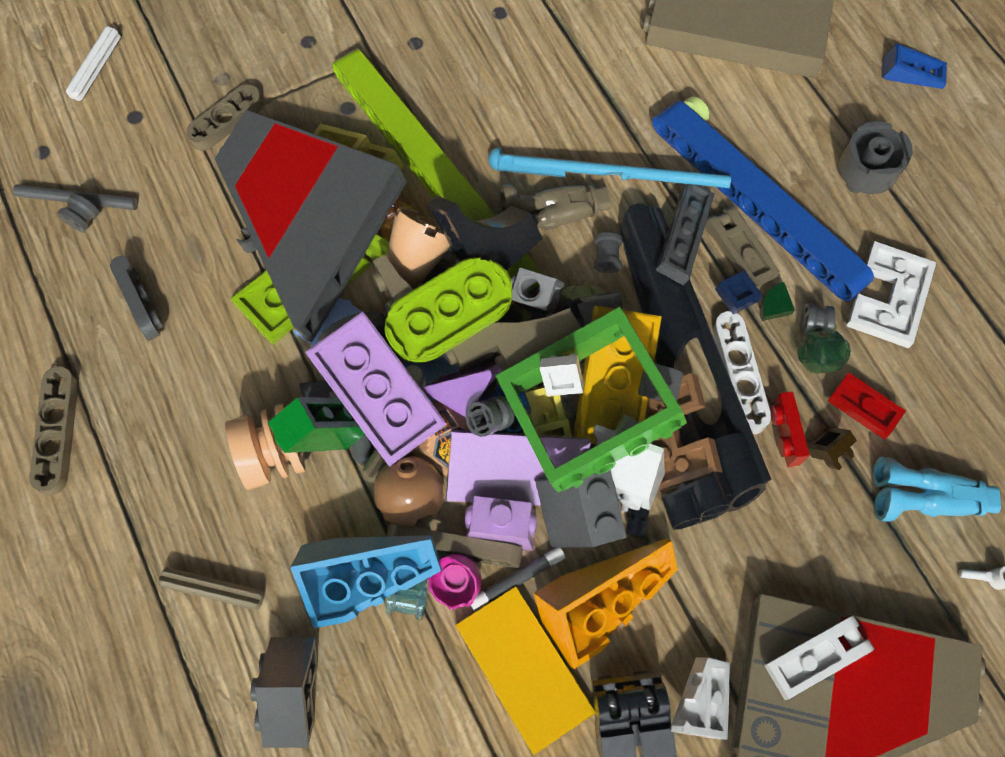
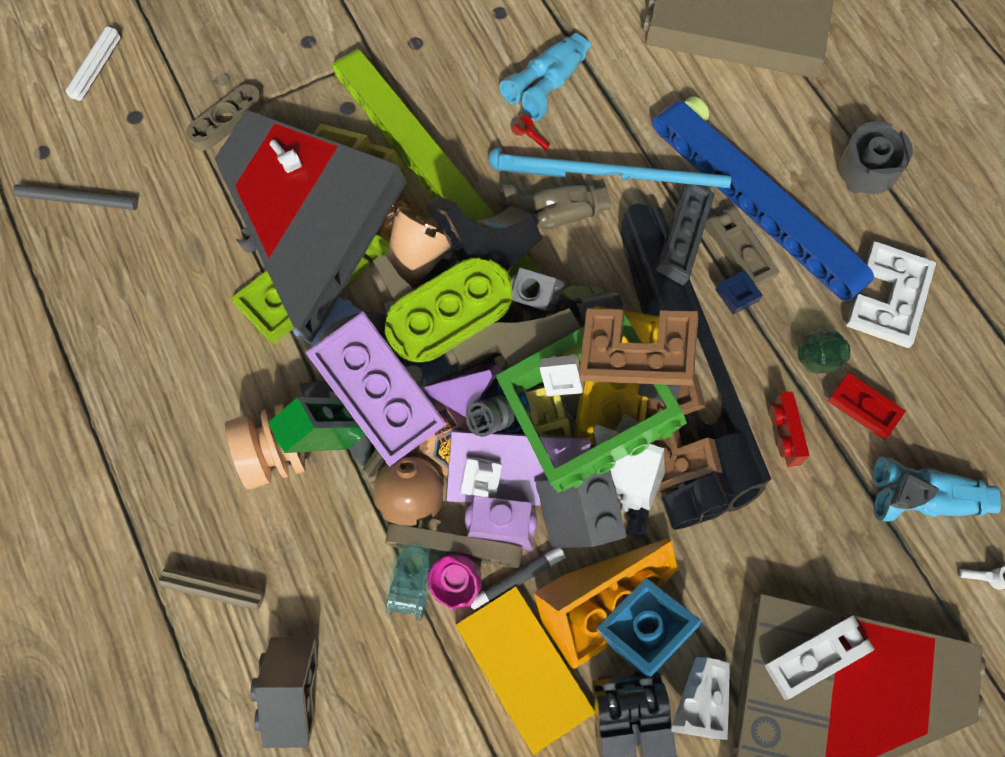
dark tan beam [29,366,78,496] -> none
dark grey wheel [57,193,100,233] -> none
dark grey plate [110,256,164,341] -> none
dark azure wedge [290,535,442,628] -> none
dark grey bush [594,232,623,273] -> none
white beam [713,311,771,434] -> none
dark green tile [760,282,795,321] -> none
dark grey wheel [800,303,835,338] -> none
dark brown tile [808,427,857,470] -> none
blue slope [882,43,947,89] -> none
none -> white hand [270,140,302,173]
none -> white tile [459,456,502,498]
none -> medium azure piece [499,33,591,121]
none -> red hand [511,115,550,150]
none -> medium nougat plate [579,309,698,386]
none -> dark azure slope [597,578,701,677]
none -> dark grey tile [890,472,939,509]

